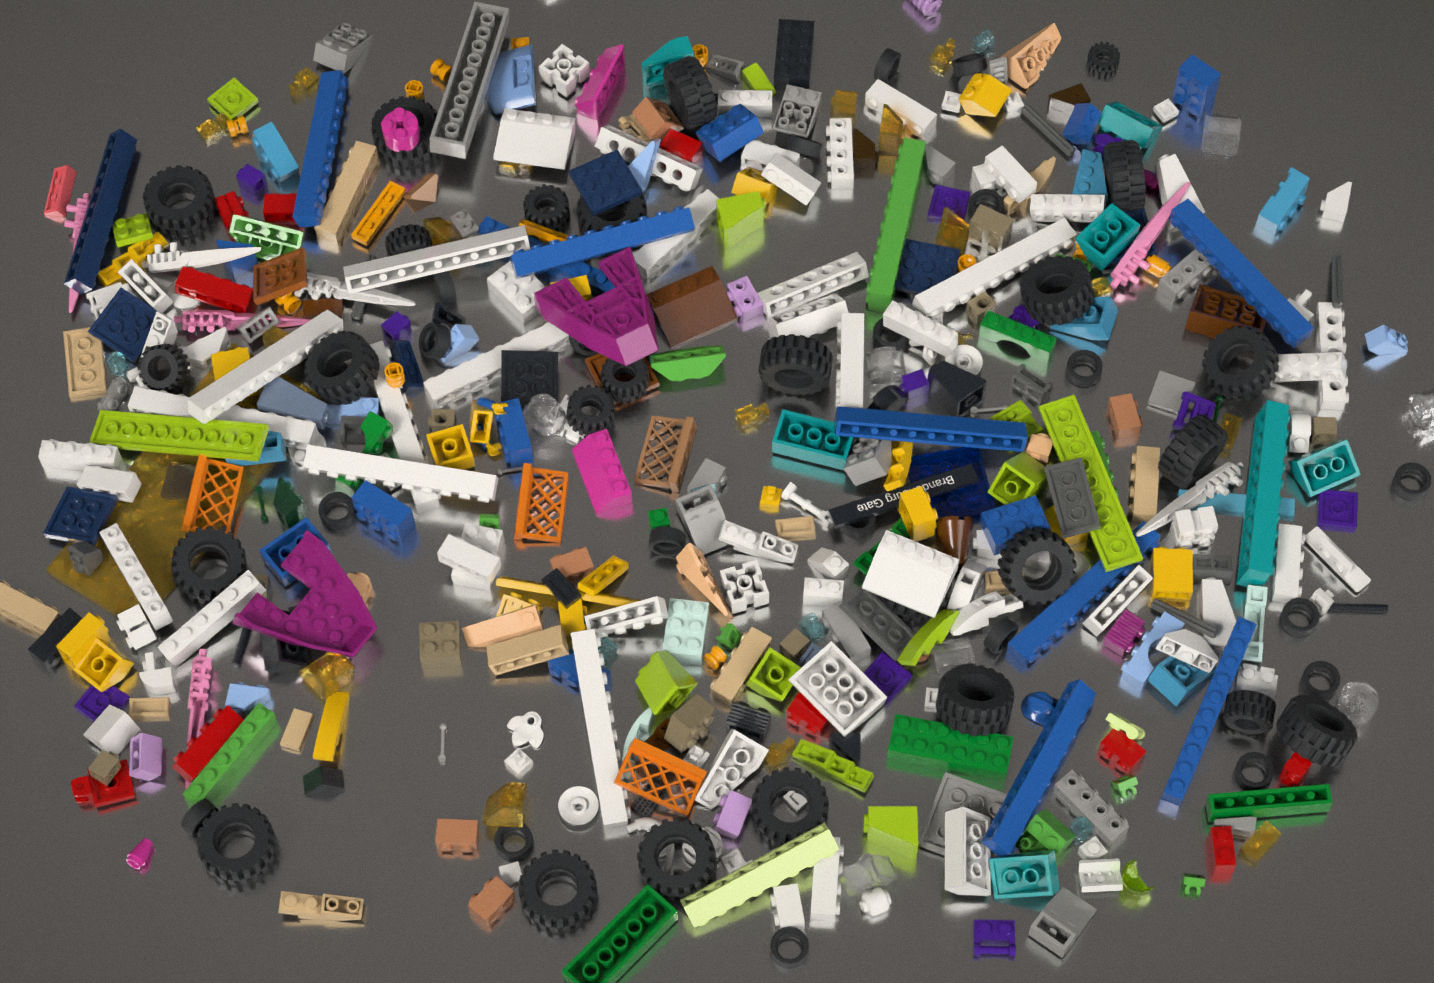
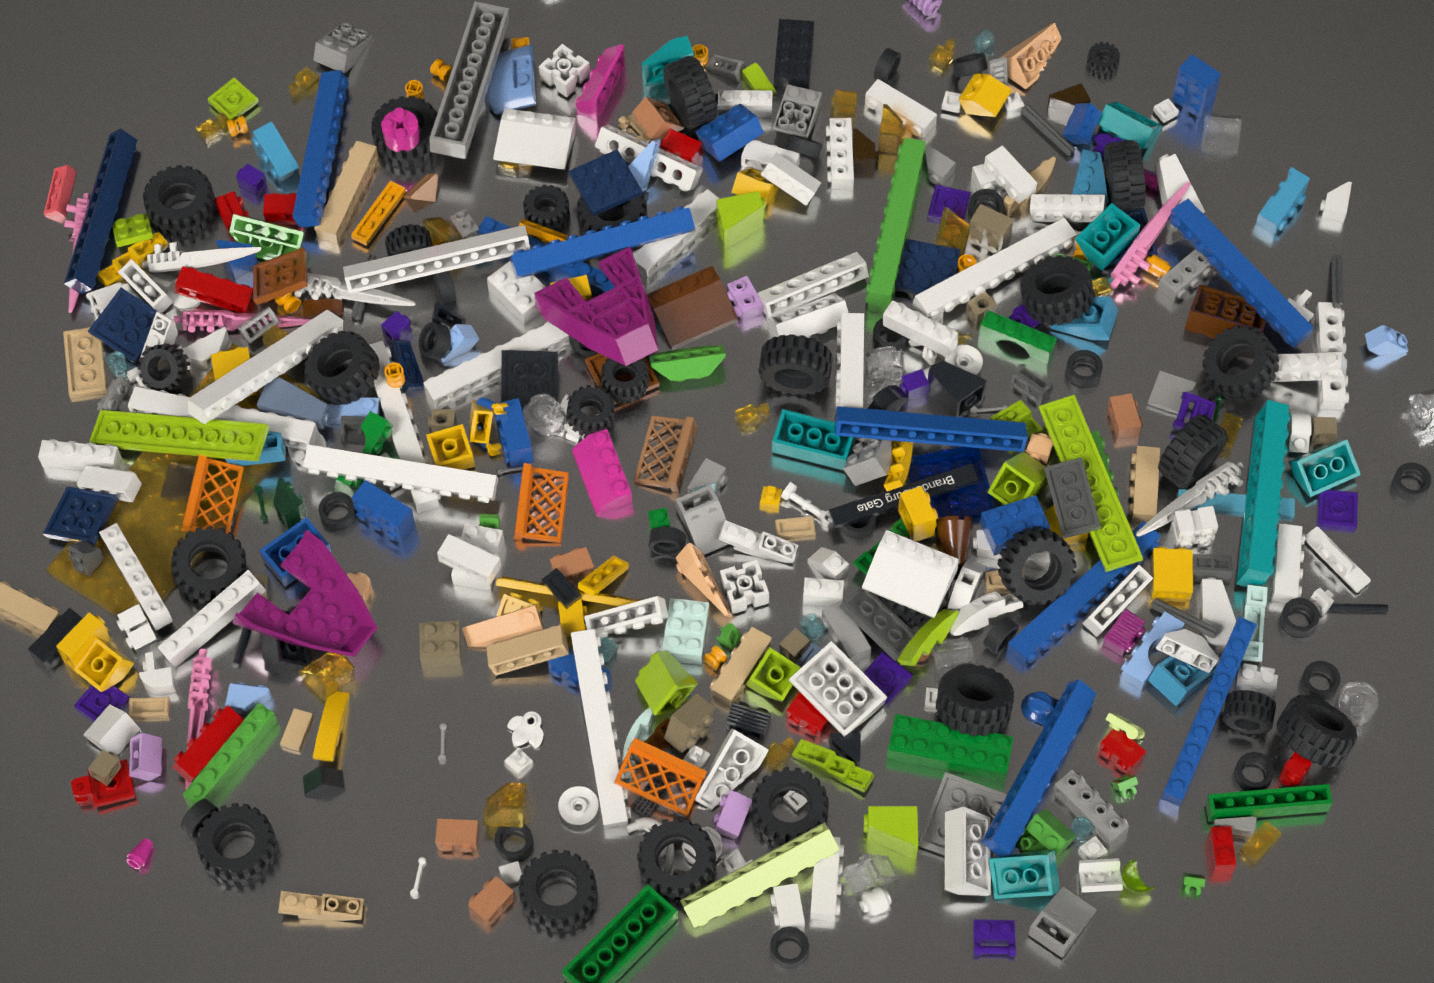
none -> white hinge [410,857,426,898]

